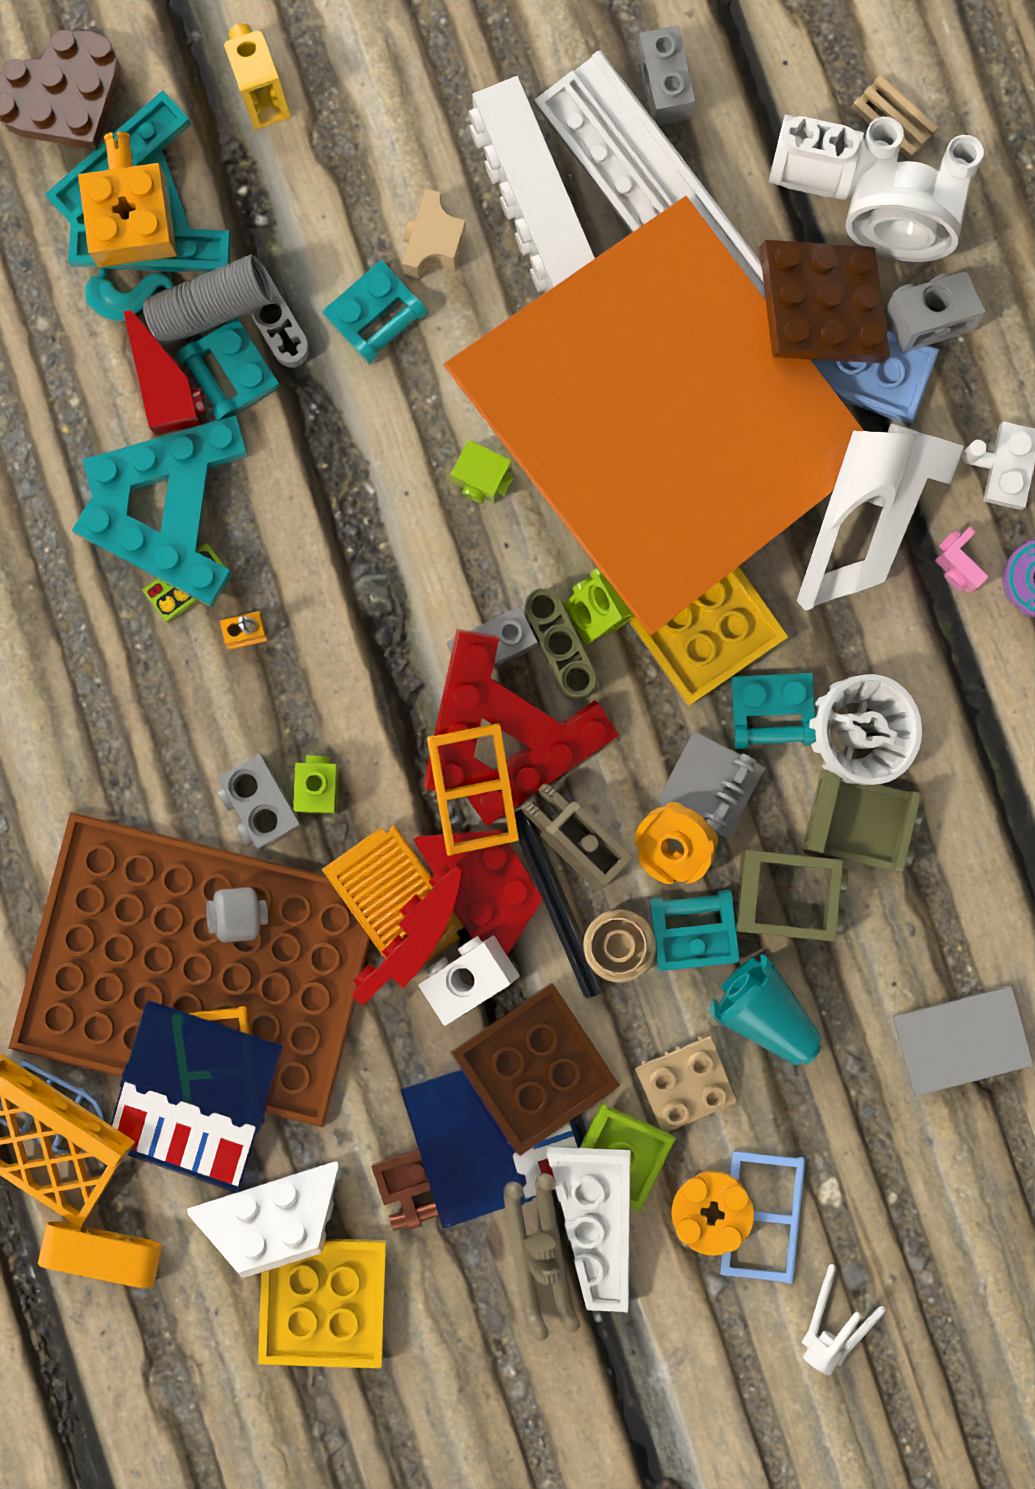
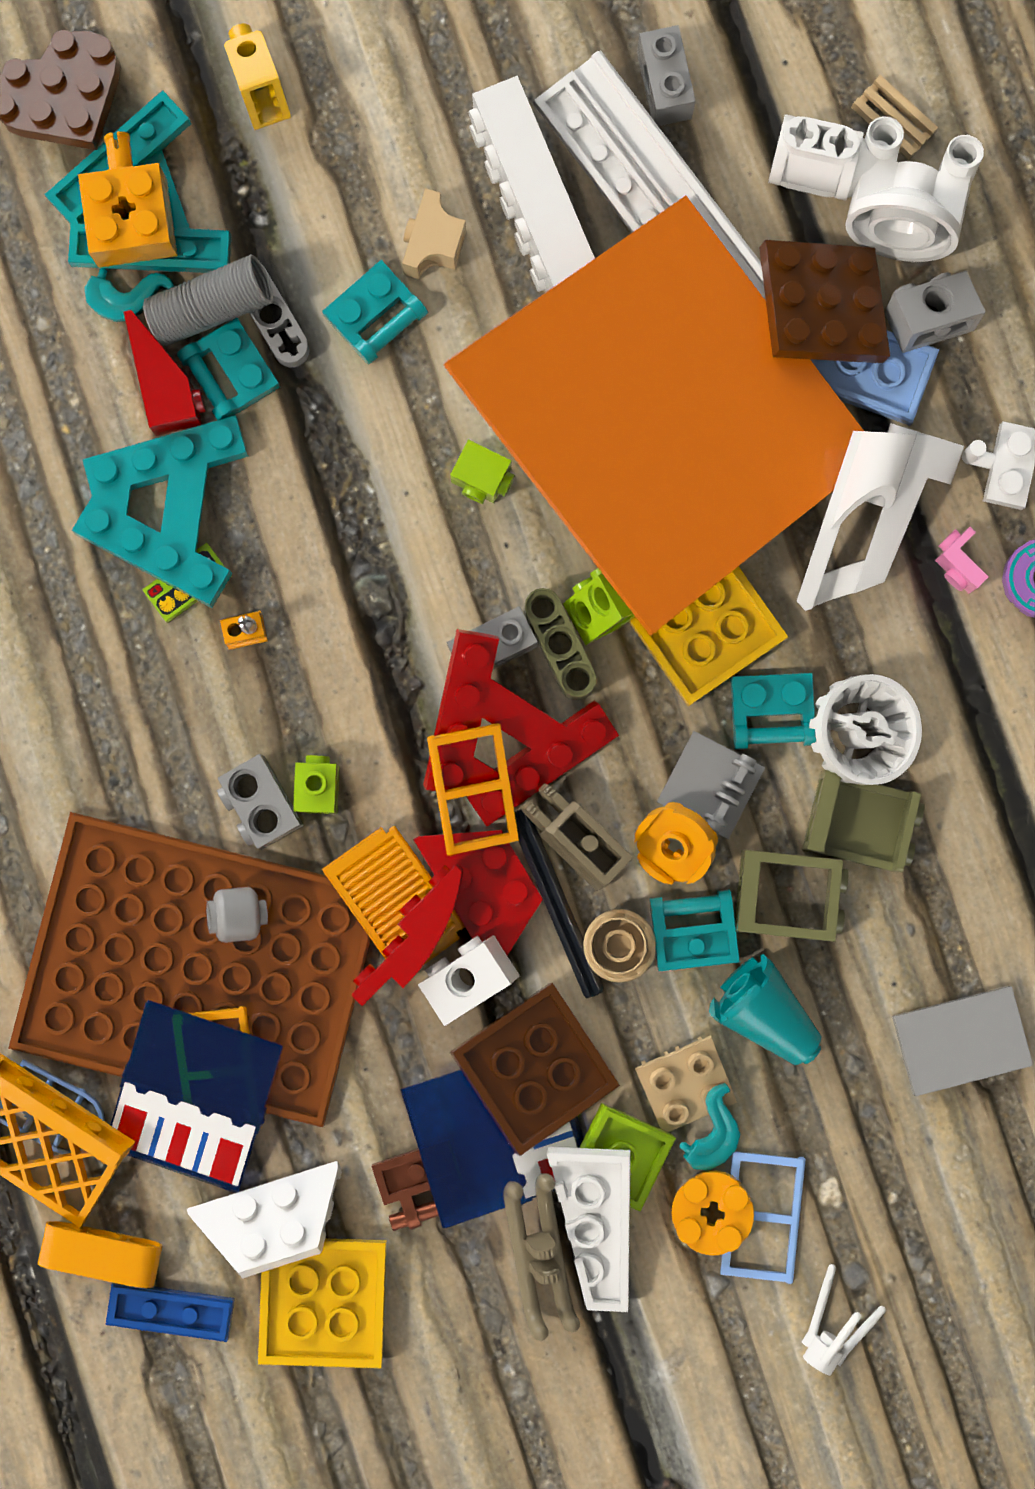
none -> blue tile [105,1283,235,1342]
none -> teal piece [680,1083,740,1171]

